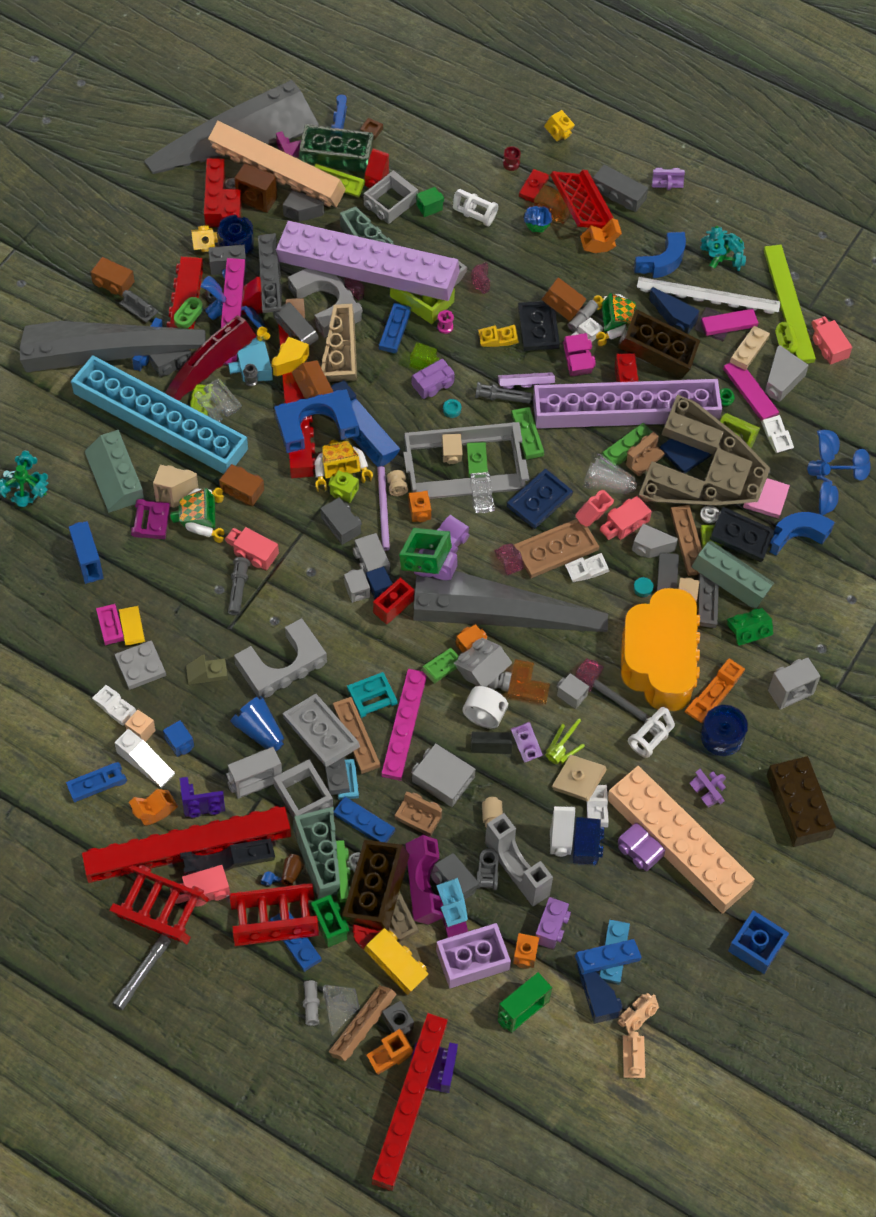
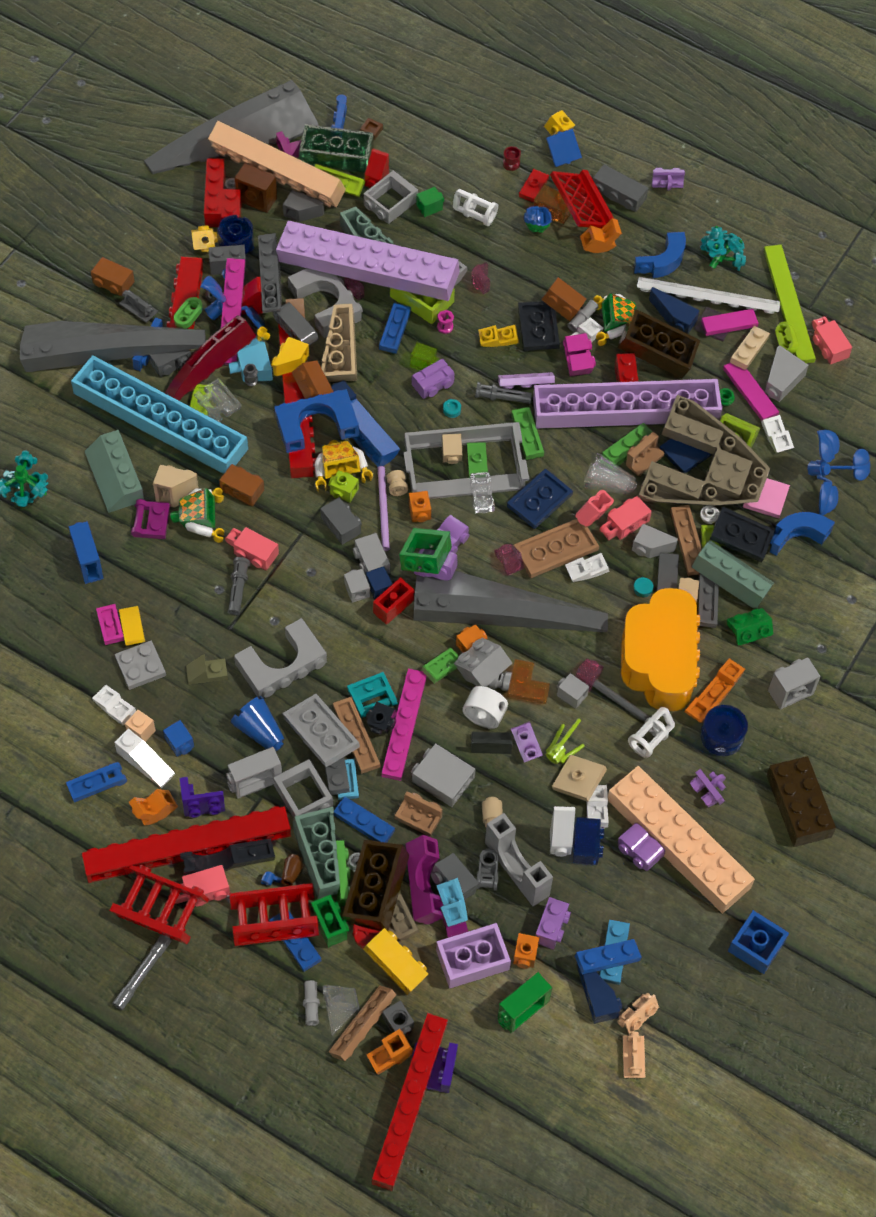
none -> black brick [366,702,397,735]
none -> blue piece [546,128,582,167]

